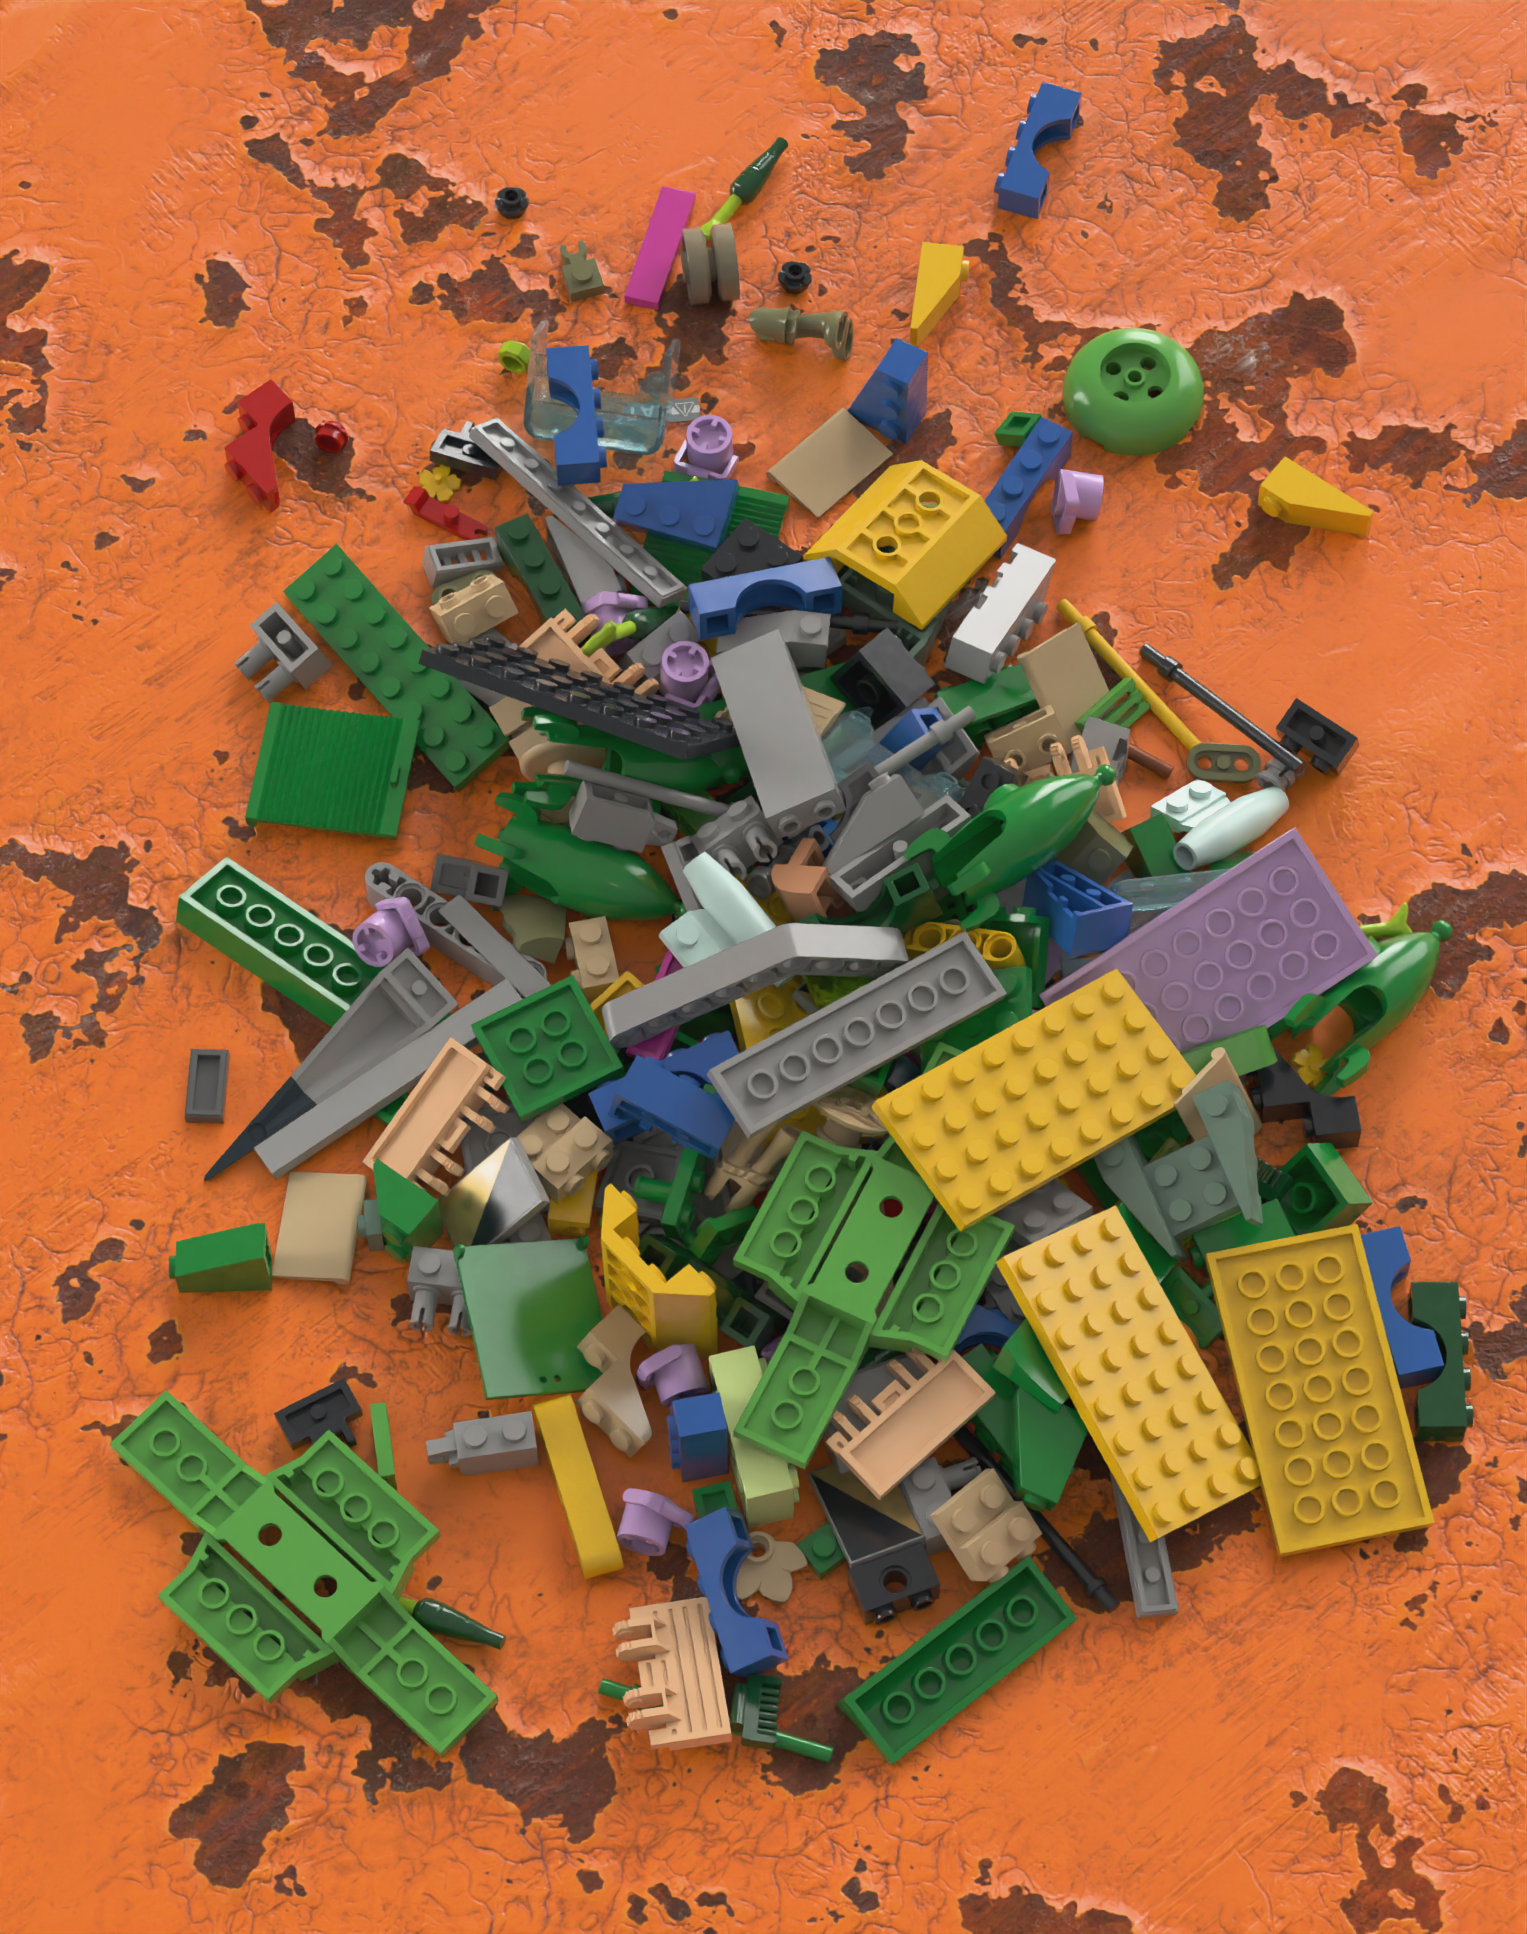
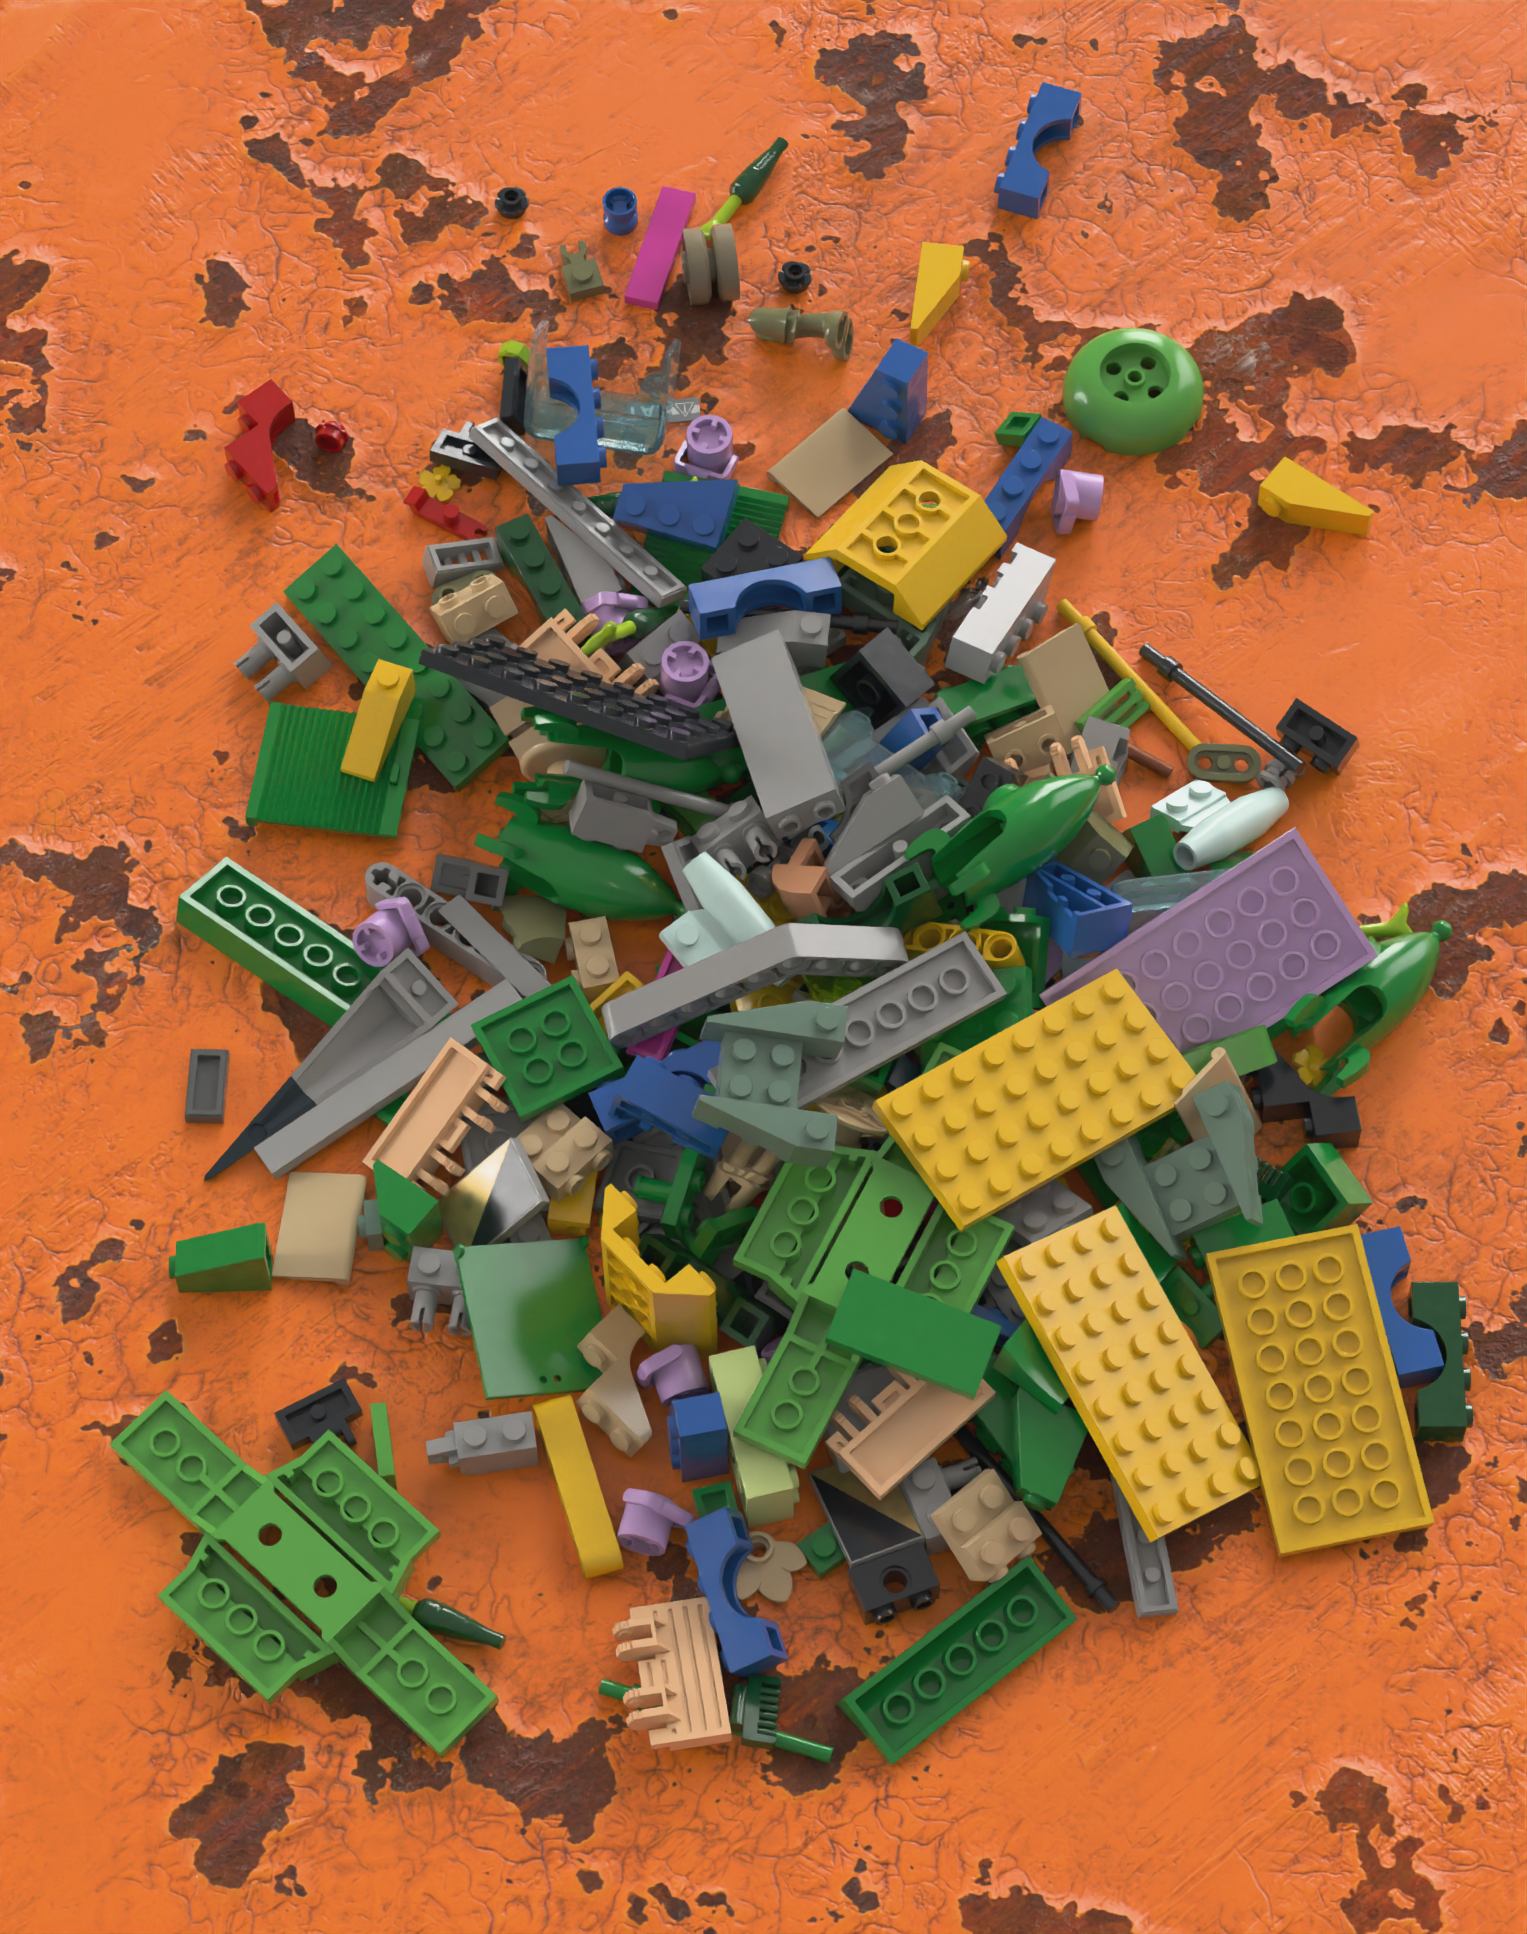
none -> yellow slope [340,659,416,782]
none -> black tile [500,357,532,436]
none -> blue wheel [602,187,638,236]
none -> sand green wedge [692,1000,848,1168]
none -> green tile [824,1268,1002,1401]

